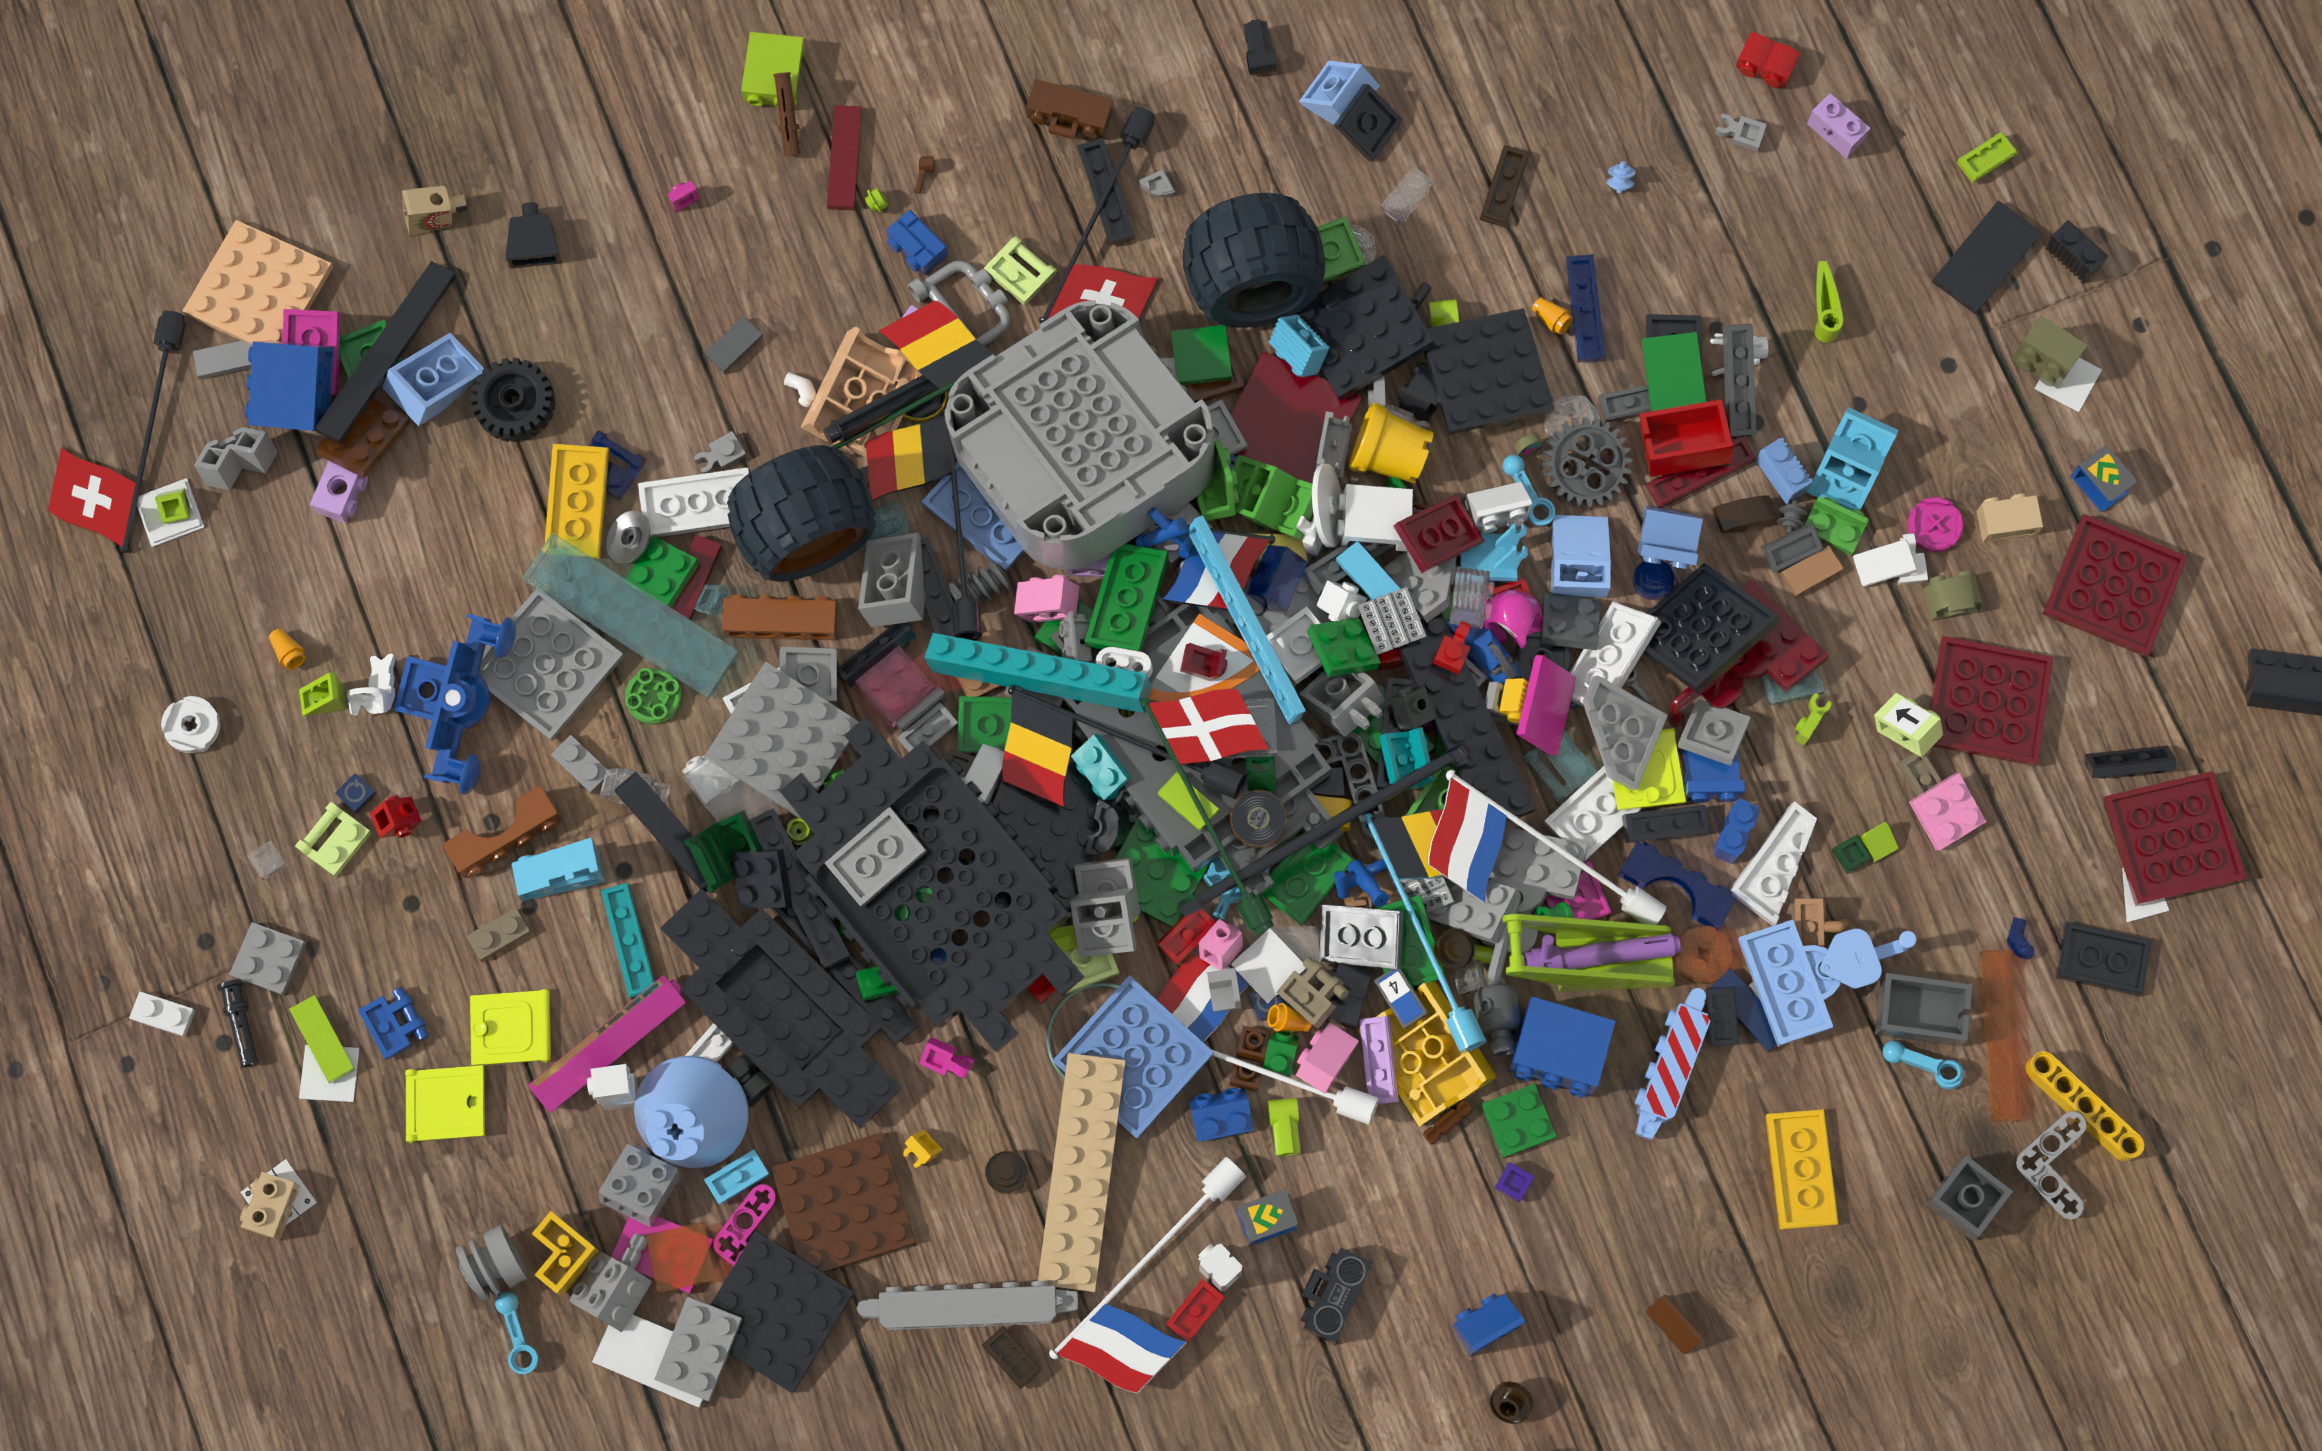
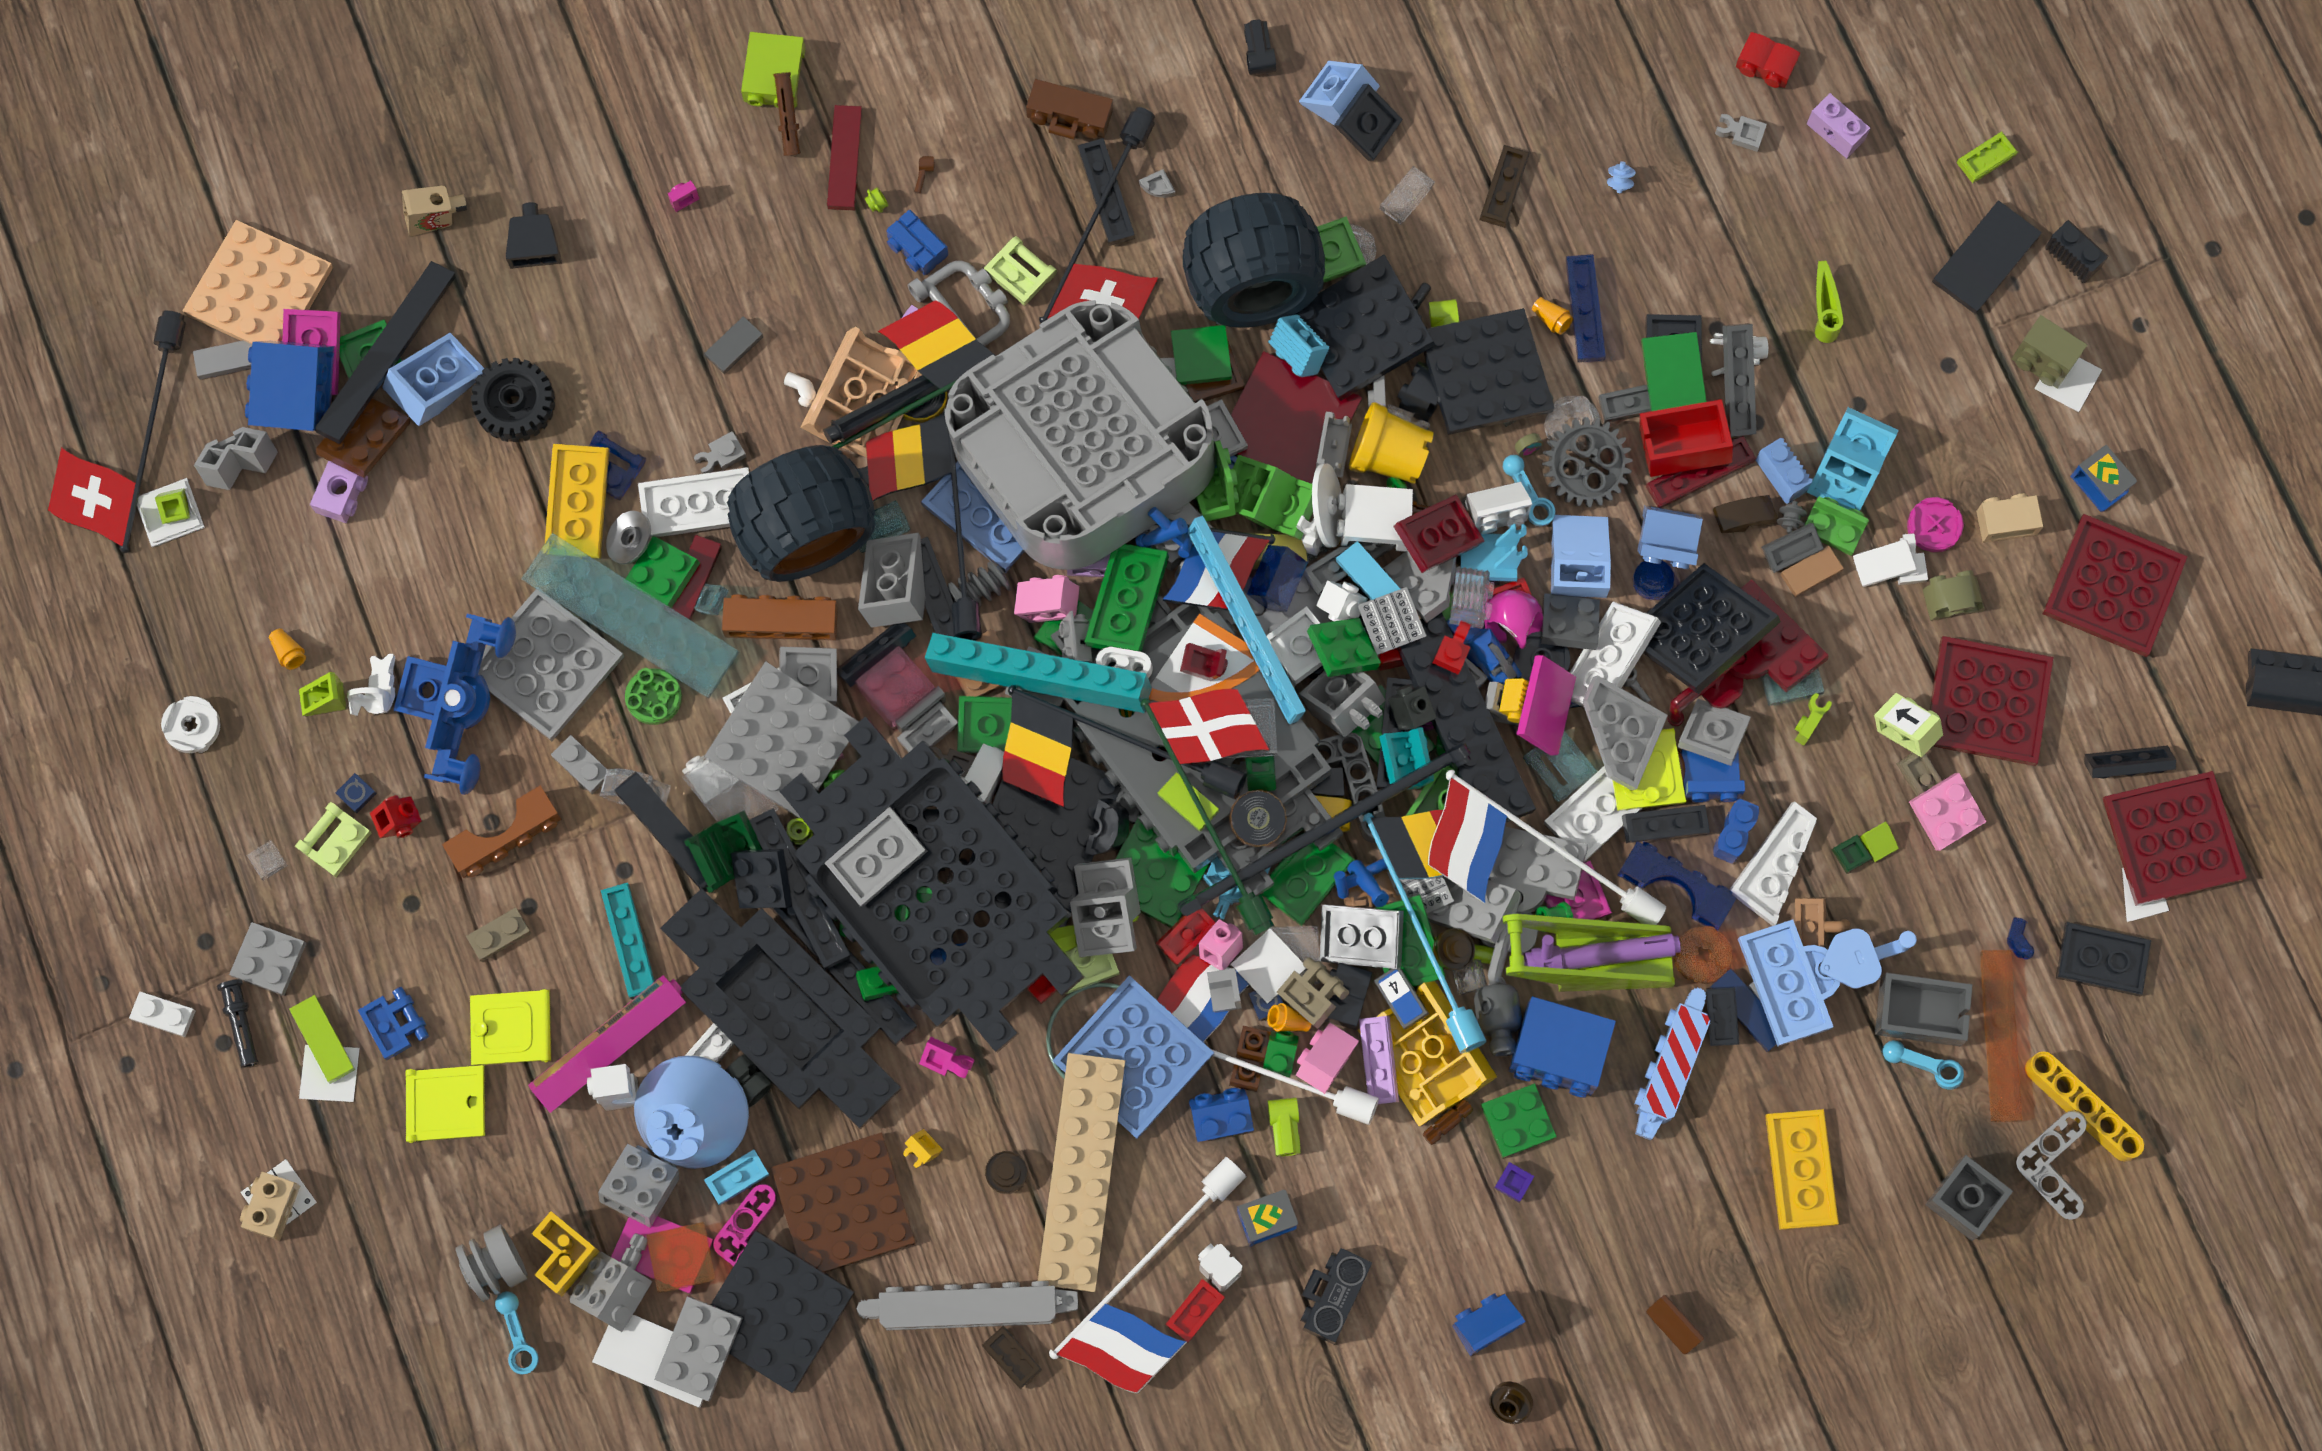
medium azure wedge [512,838,606,902] -> none
bracket [1071,734,1132,800] -> none

